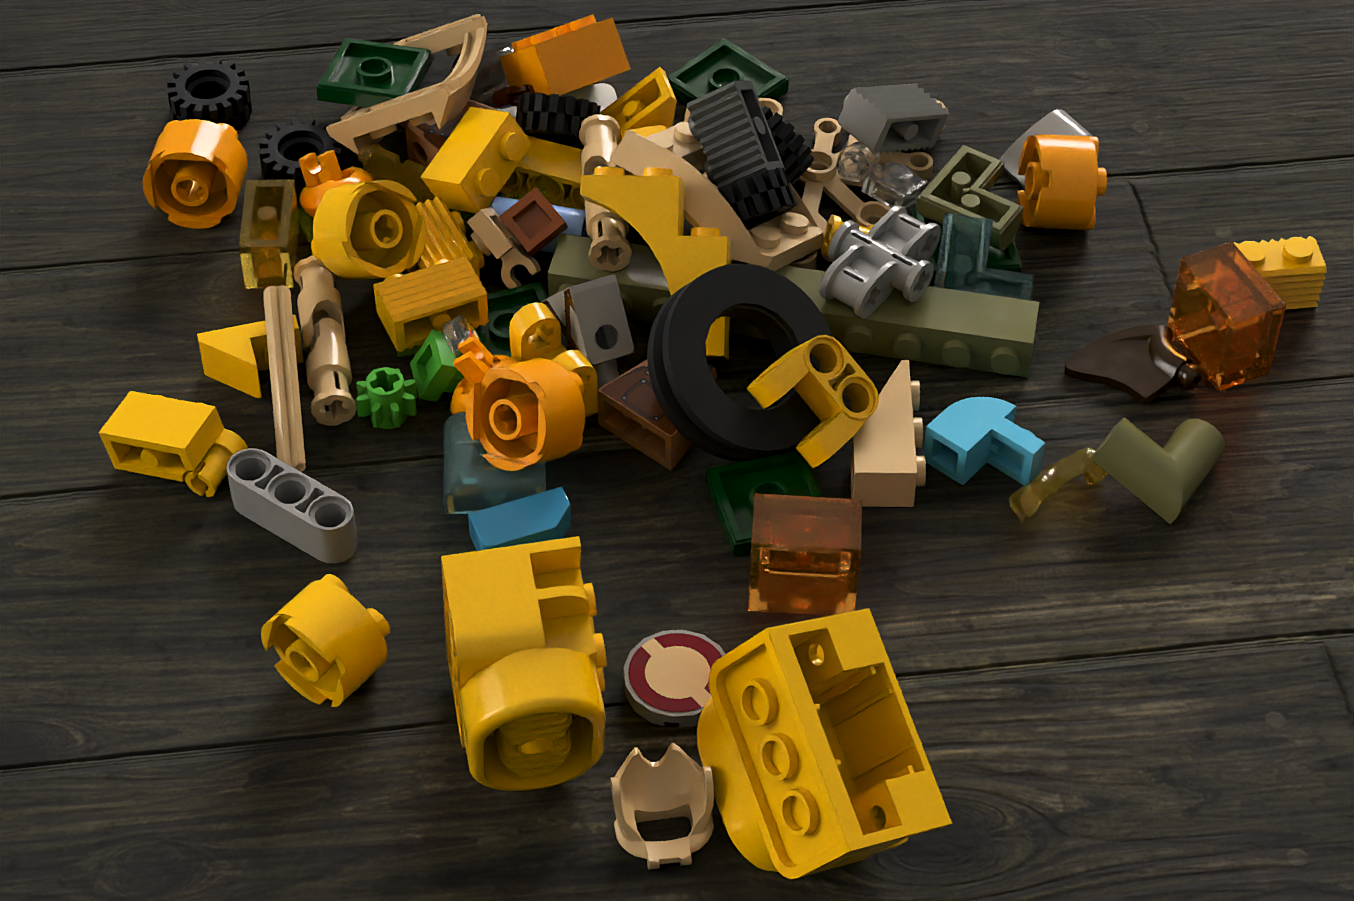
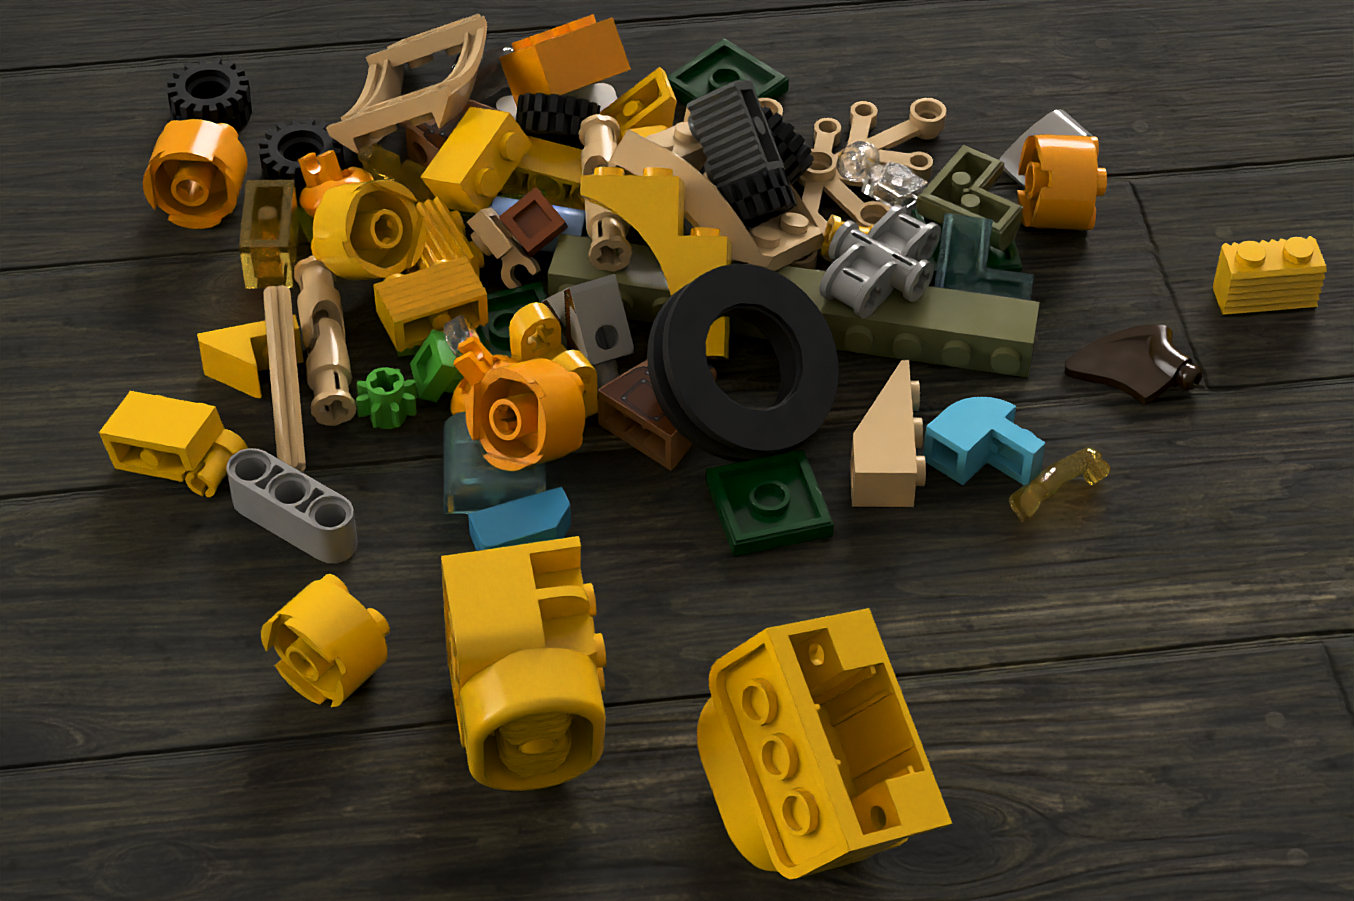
dark green tile [316,38,432,107] -> none
reddish brown pin [492,84,535,109] -> none
tan helmet [610,743,714,870] -> none
tile [623,630,725,728] -> none
yellow piece [747,335,879,468] -> none
clear orange container [748,493,862,616] -> none
light grey brick [838,83,949,155] -> none
olive brick [1090,417,1225,524] -> none
clear orange container [1167,241,1286,391] -> none

